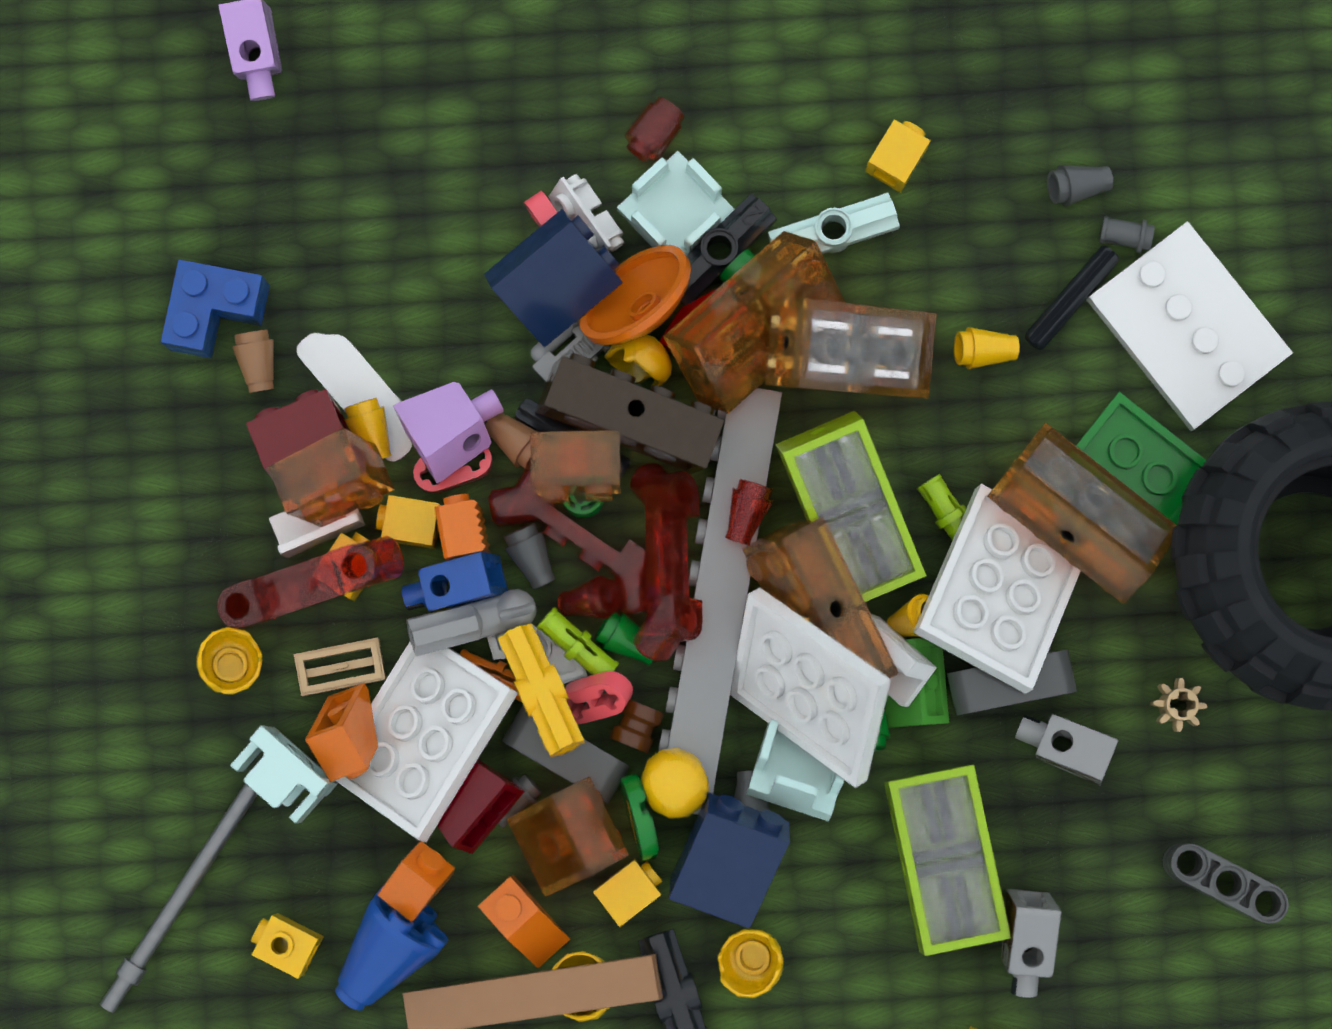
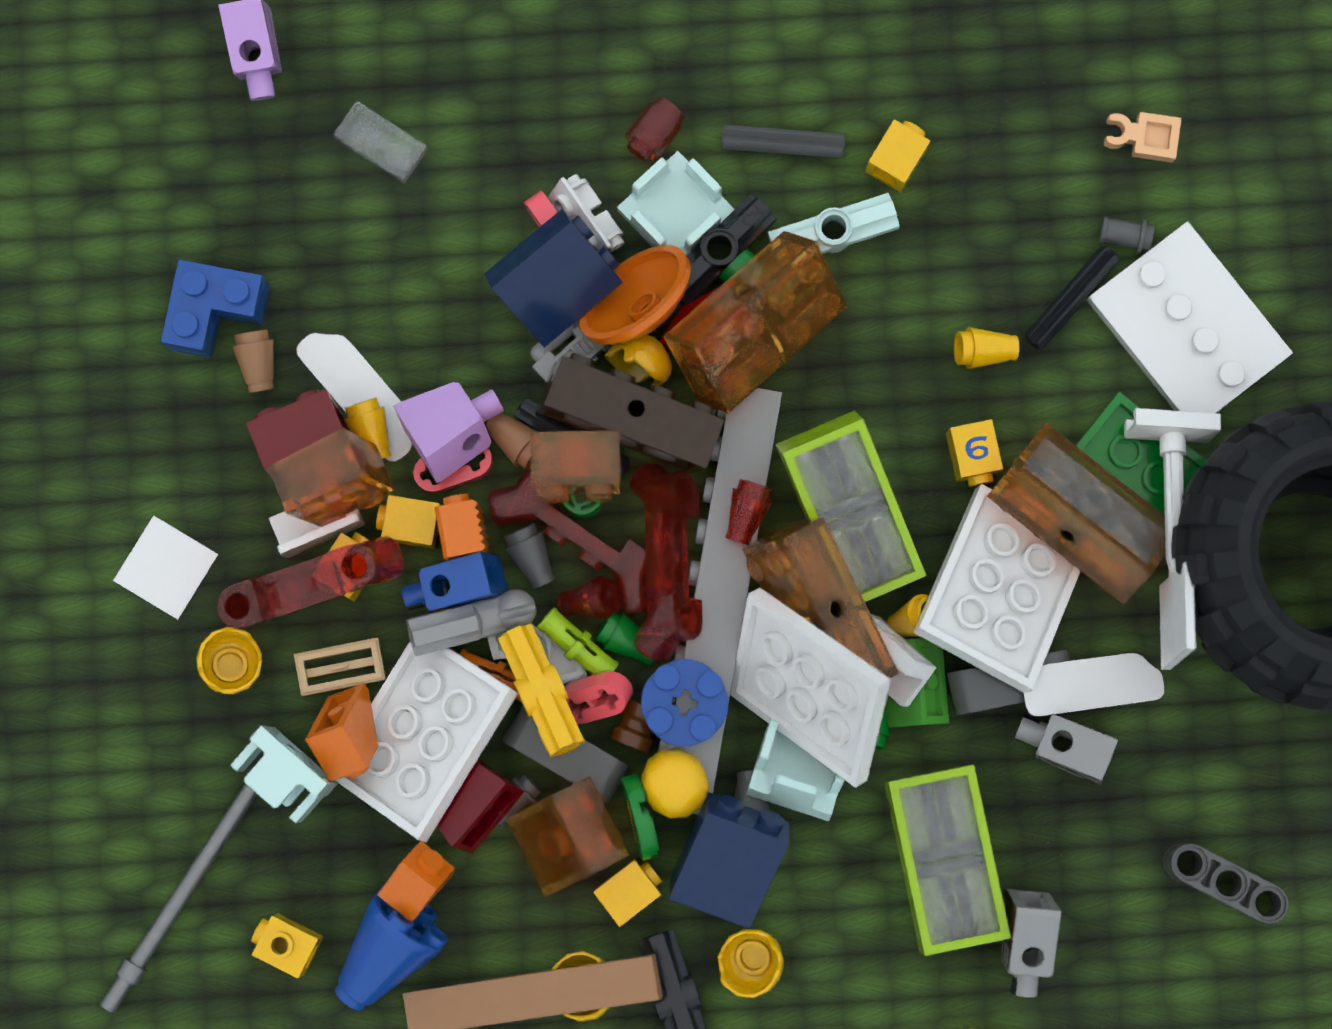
orange slope [478,875,570,968] -> none
brick [765,297,937,399] -> none
lime pin [917,473,966,541] -> none
dark grey cone [1047,165,1113,207] -> none
tan gear [1150,678,1207,732] -> none
none -> white sticker [113,516,218,620]
none -> clear plate [333,101,428,184]
none -> blue plate [641,659,728,747]
none -> dark grey axle [721,125,845,158]
none -> yellow brick [945,419,1003,487]
none -> white sticker [1024,653,1164,716]
none -> light nougat plate [1103,112,1182,163]
none -> white piece [1124,408,1221,670]

